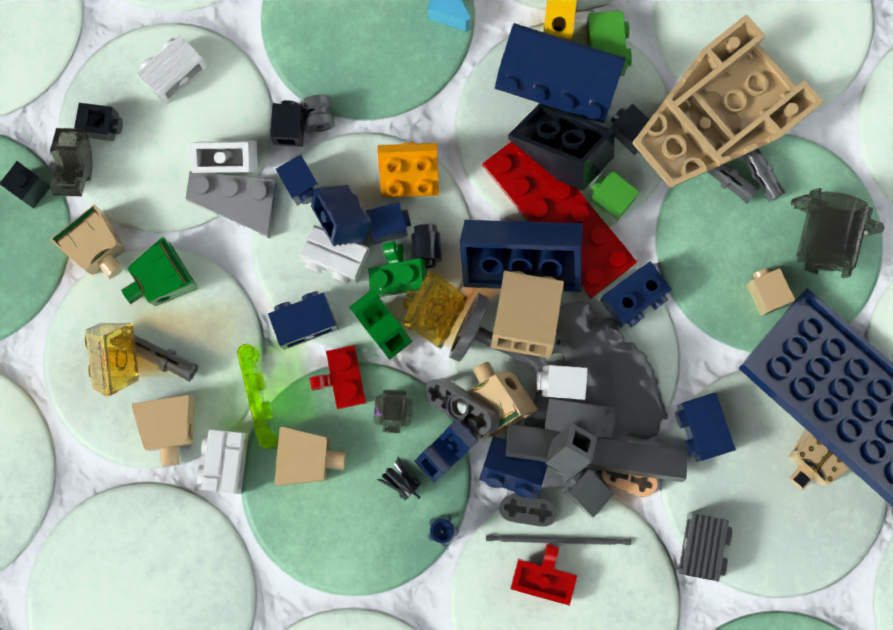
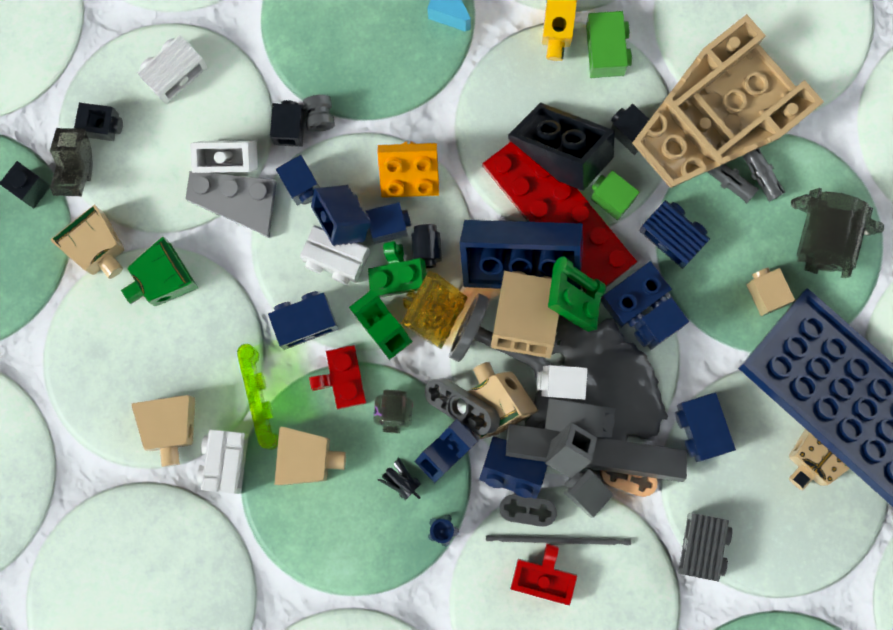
clear yellow slope [85,323,139,396] -> none
dark grey pin [111,327,198,382] -> none
dark blue slope [494,23,626,123] -> none
none -> green plate [548,257,606,332]
none -> dark blue brick [634,297,689,350]
none -> dark blue brick [639,200,710,269]

